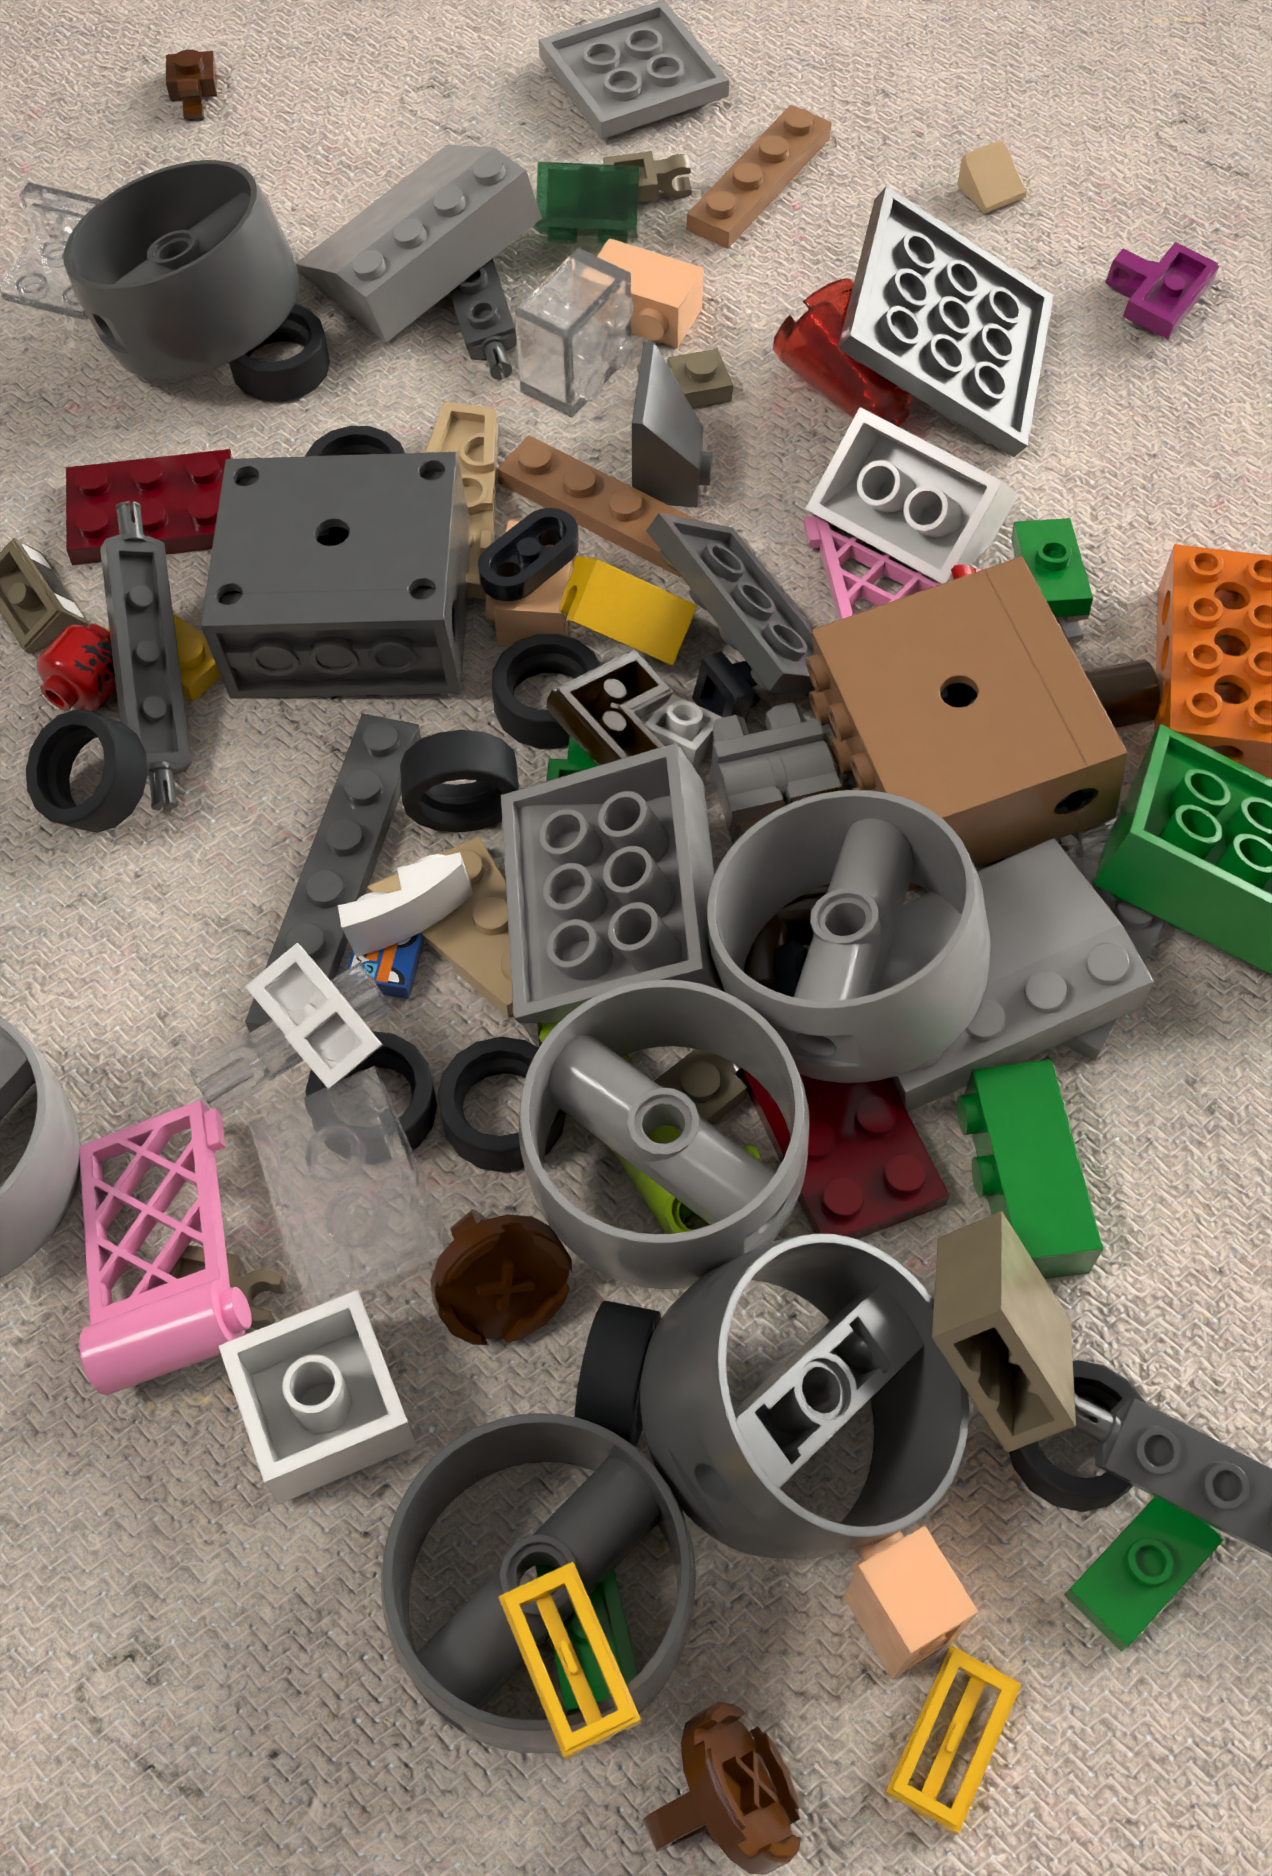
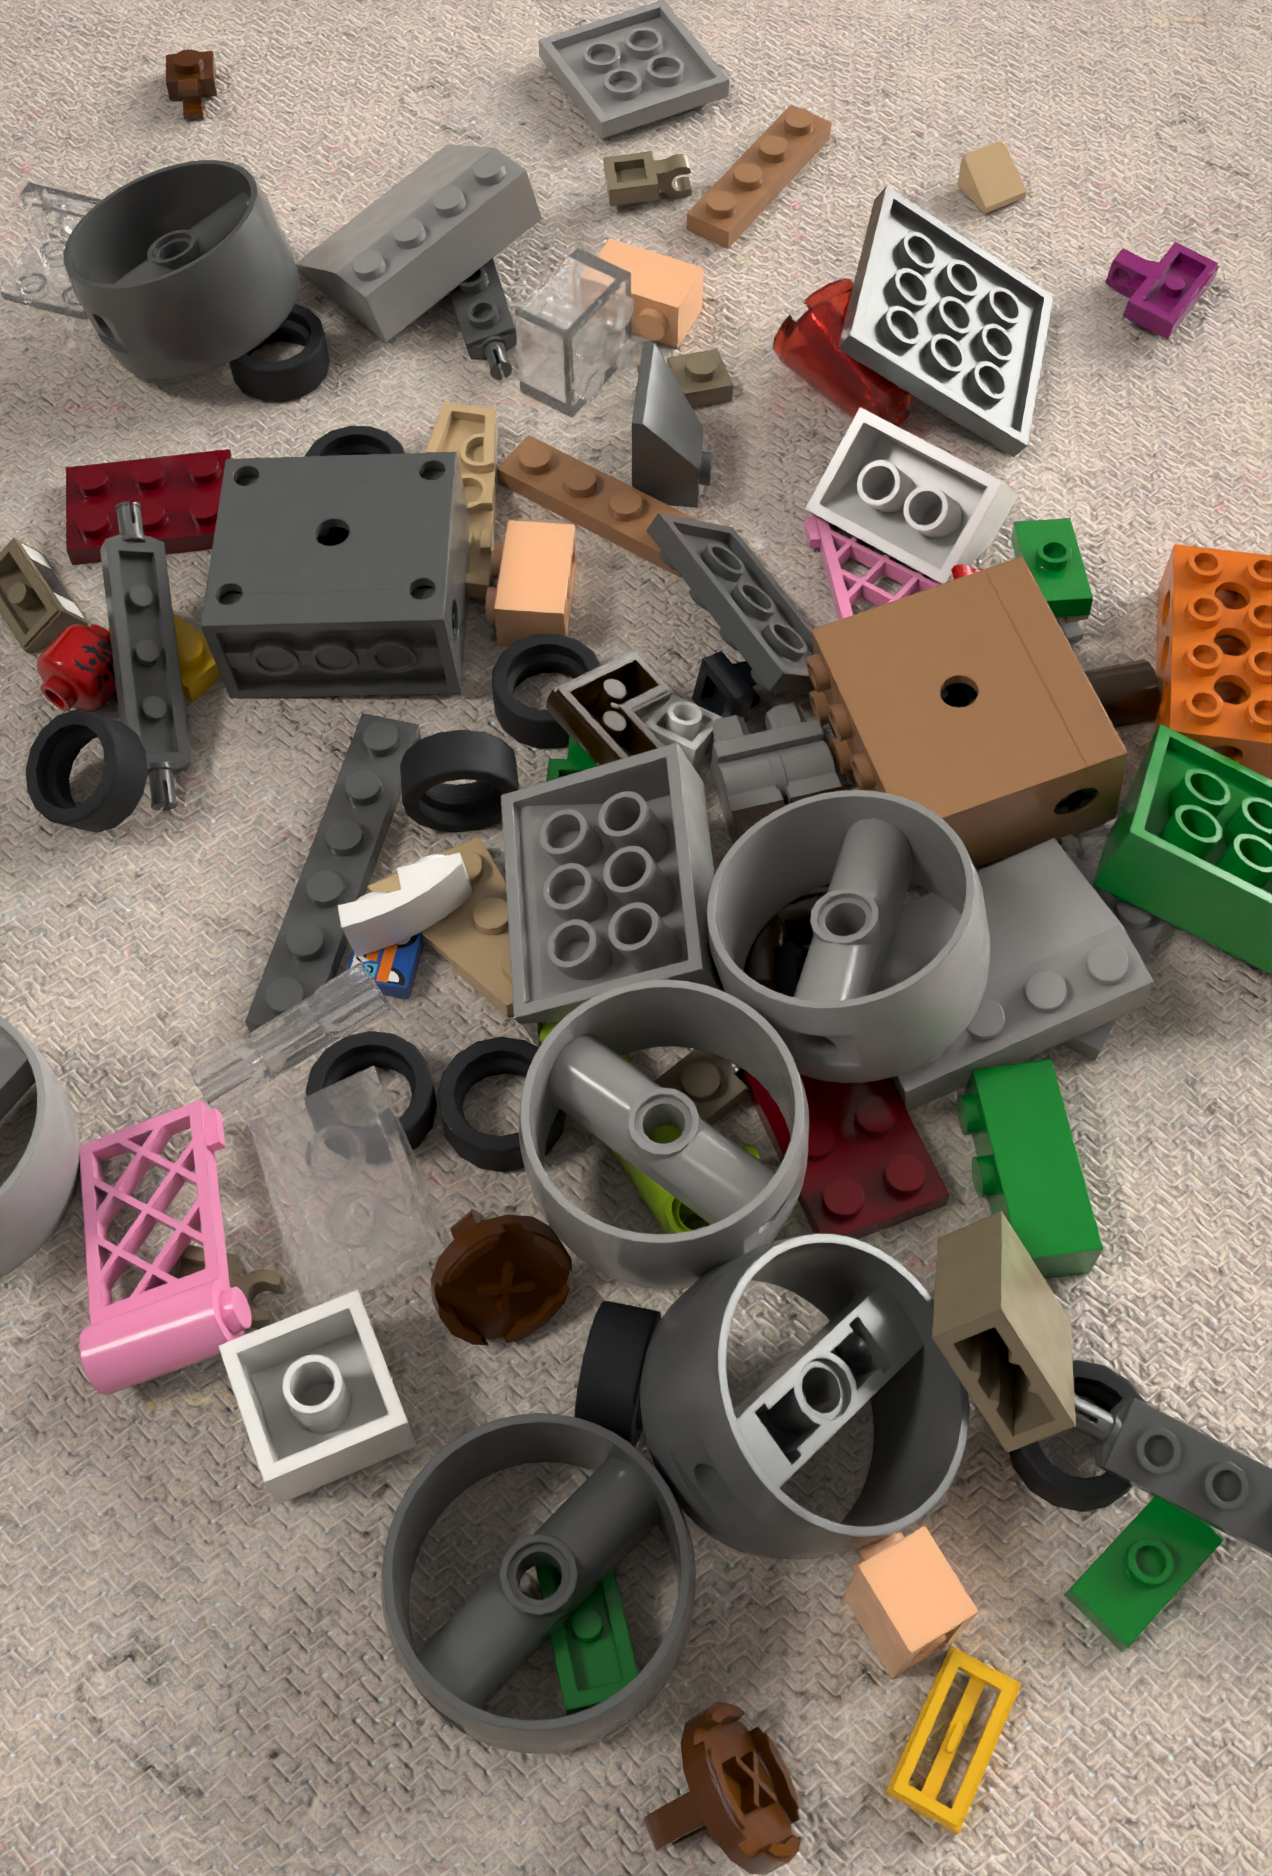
white slope [245,943,383,1089] -> none
black plate [478,508,579,602] -> none
yellow tile [498,1562,641,1761] -> none
clear green brick [535,162,642,245] -> none
yellow hinge [559,556,697,666] -> none

